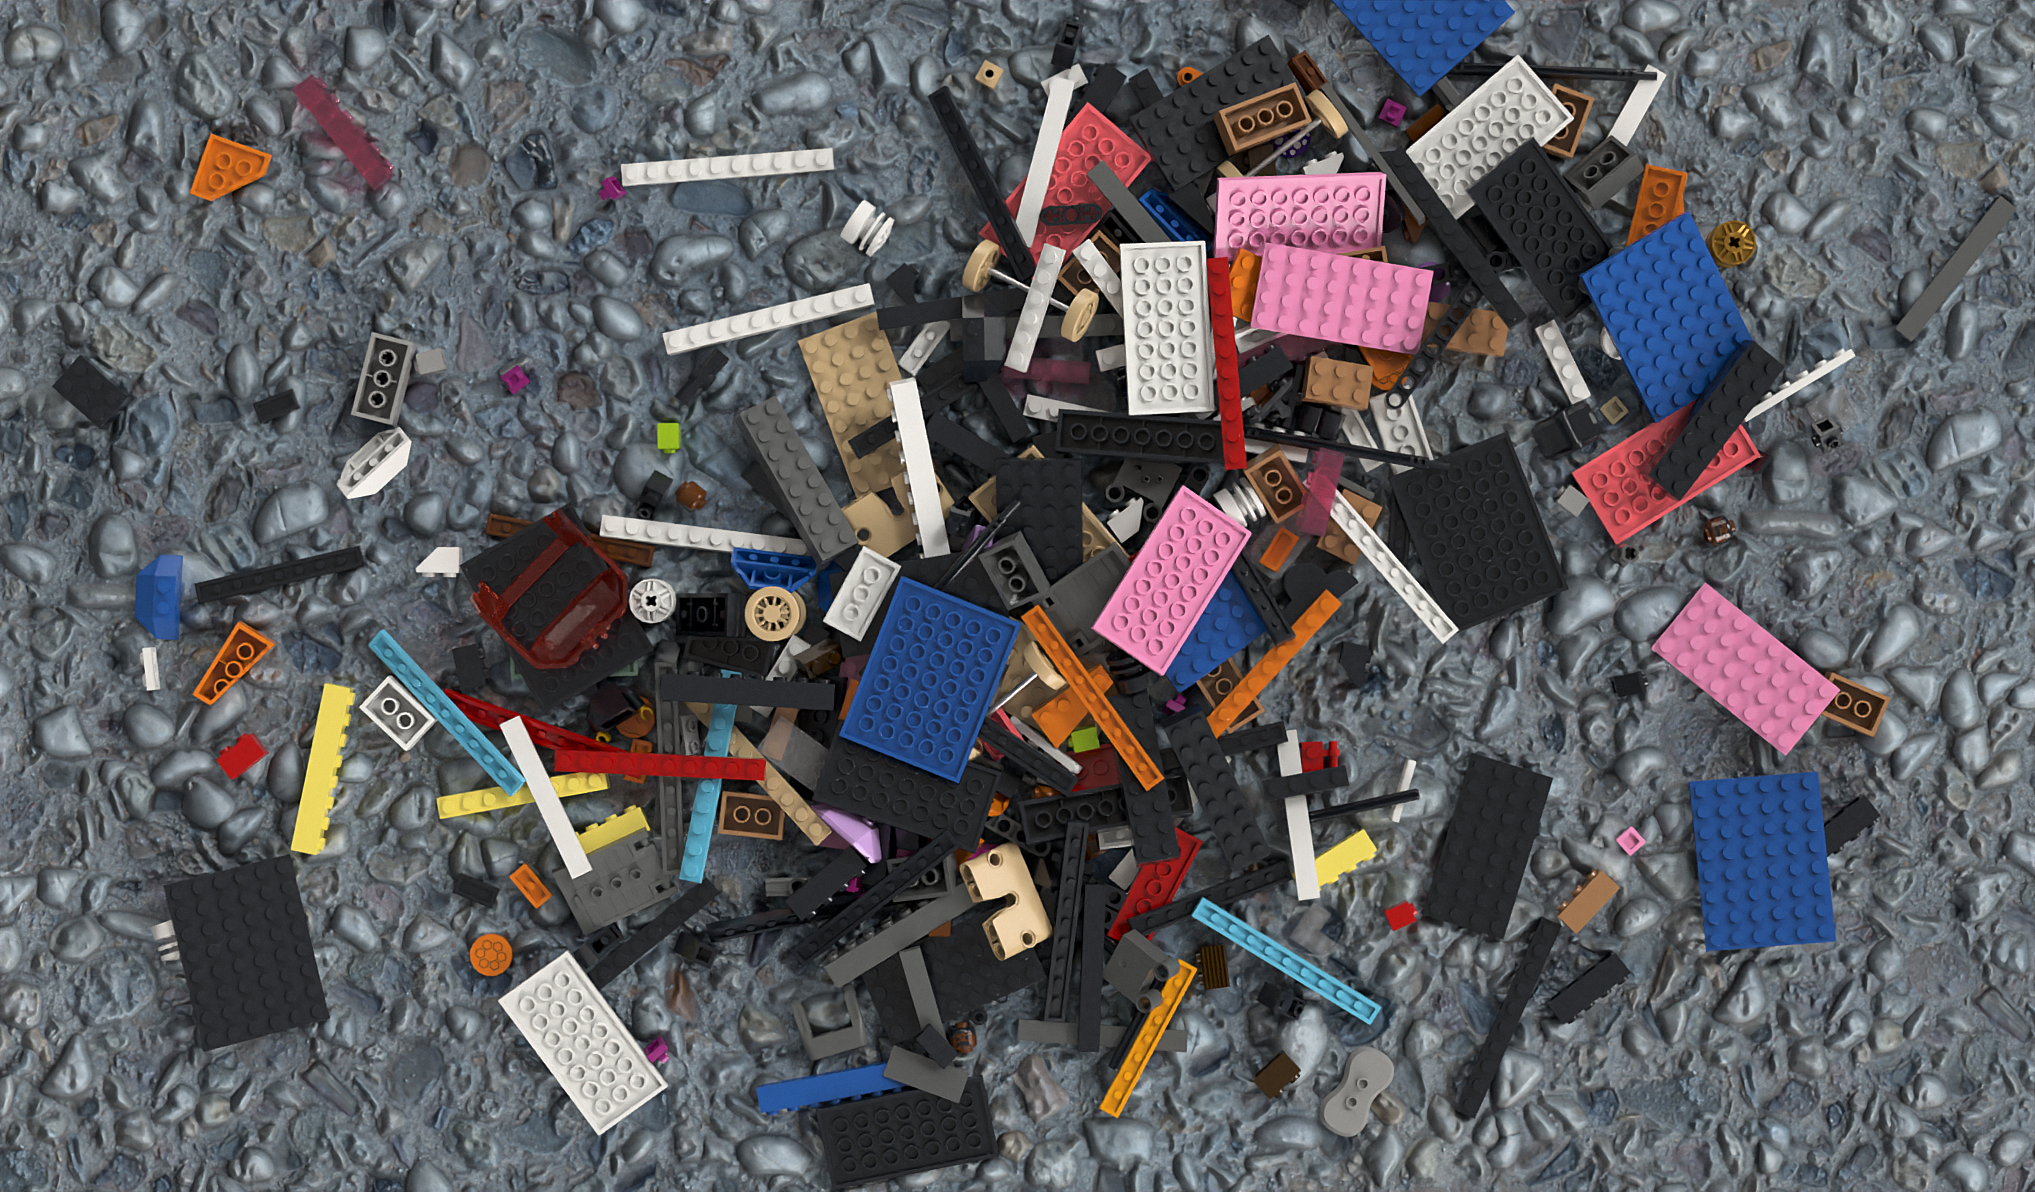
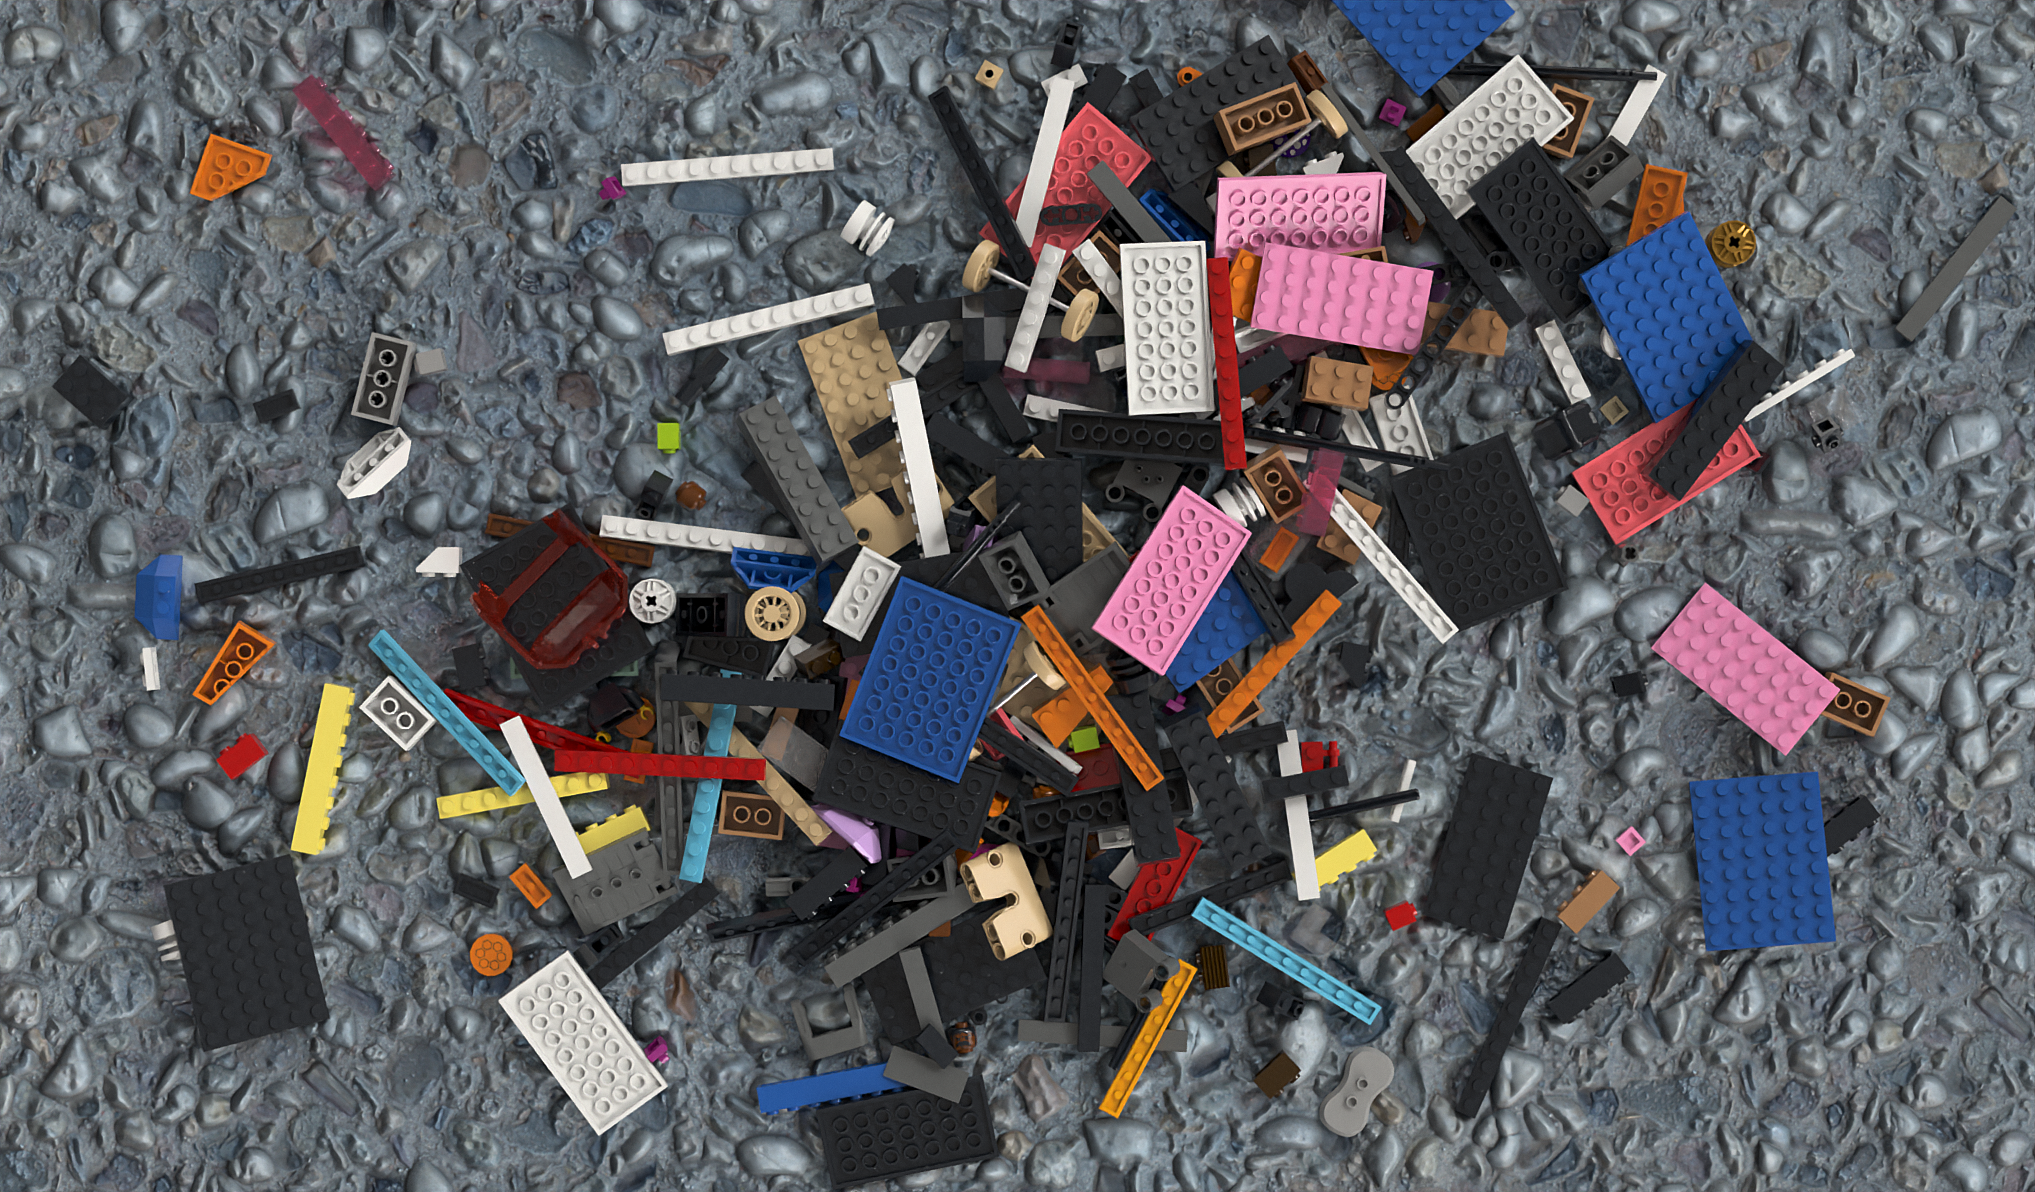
magenta tile [500,365,530,395] -> none
black slope [673,931,720,969] -> none
white slope [1106,497,1144,543] -> none
reddish brown head [1702,515,1736,546] -> none

